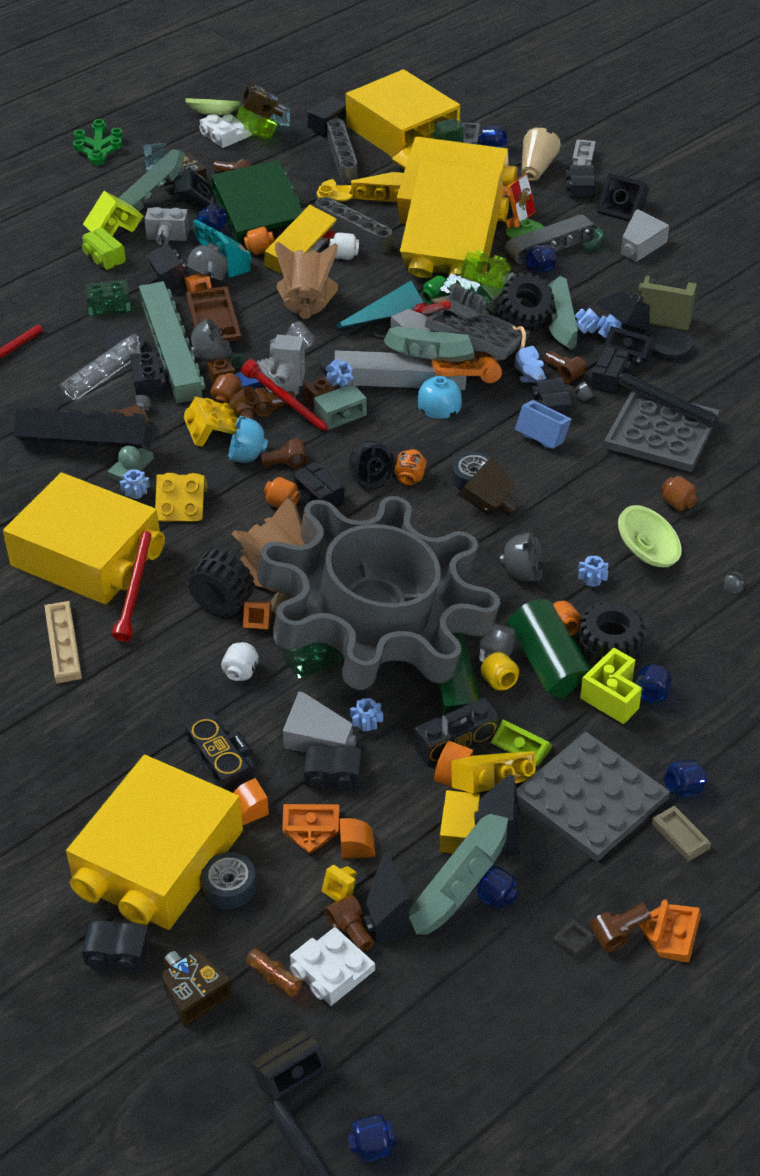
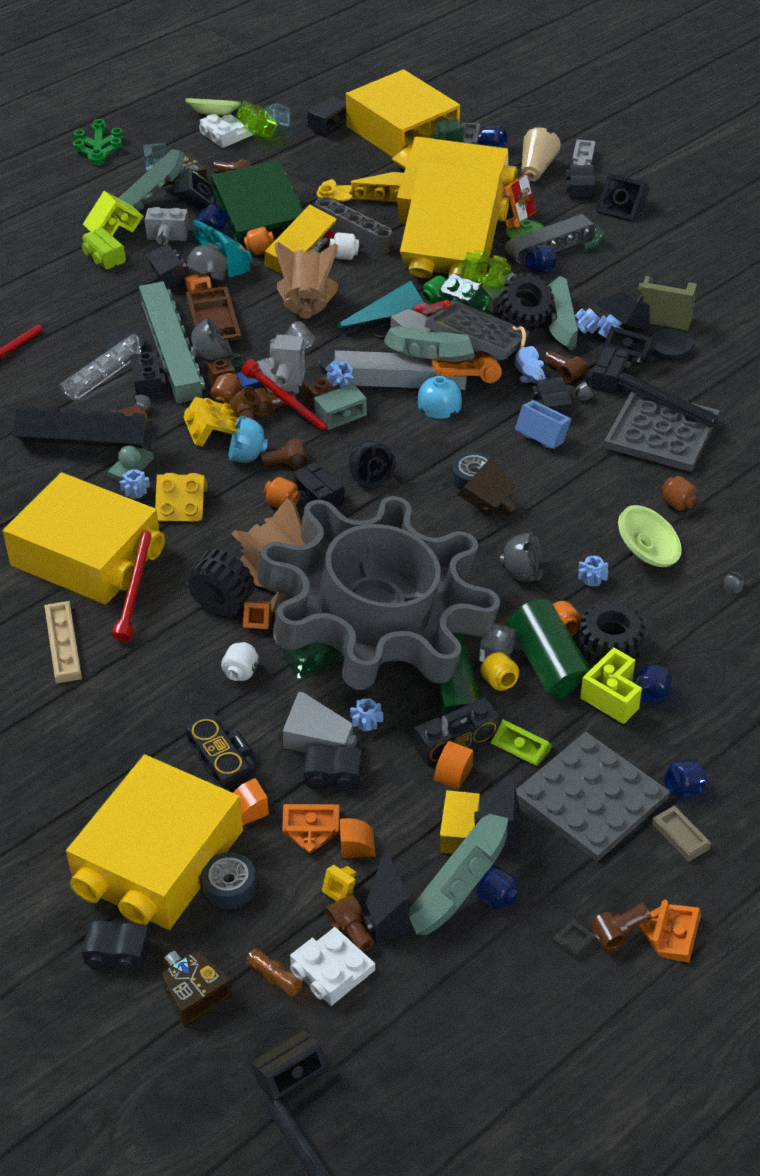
clear green brick [85,279,131,316] -> none
dark brown torso [242,81,286,119] -> none
dark grey beam [327,119,358,184] -> none
clear blue head [347,1114,397,1162] -> none
orange head [394,449,427,485] -> none
dark grey hinge [432,283,488,320] -> none
yellow slope [451,751,536,794] -> none
light grey slope [621,210,669,262] -> none

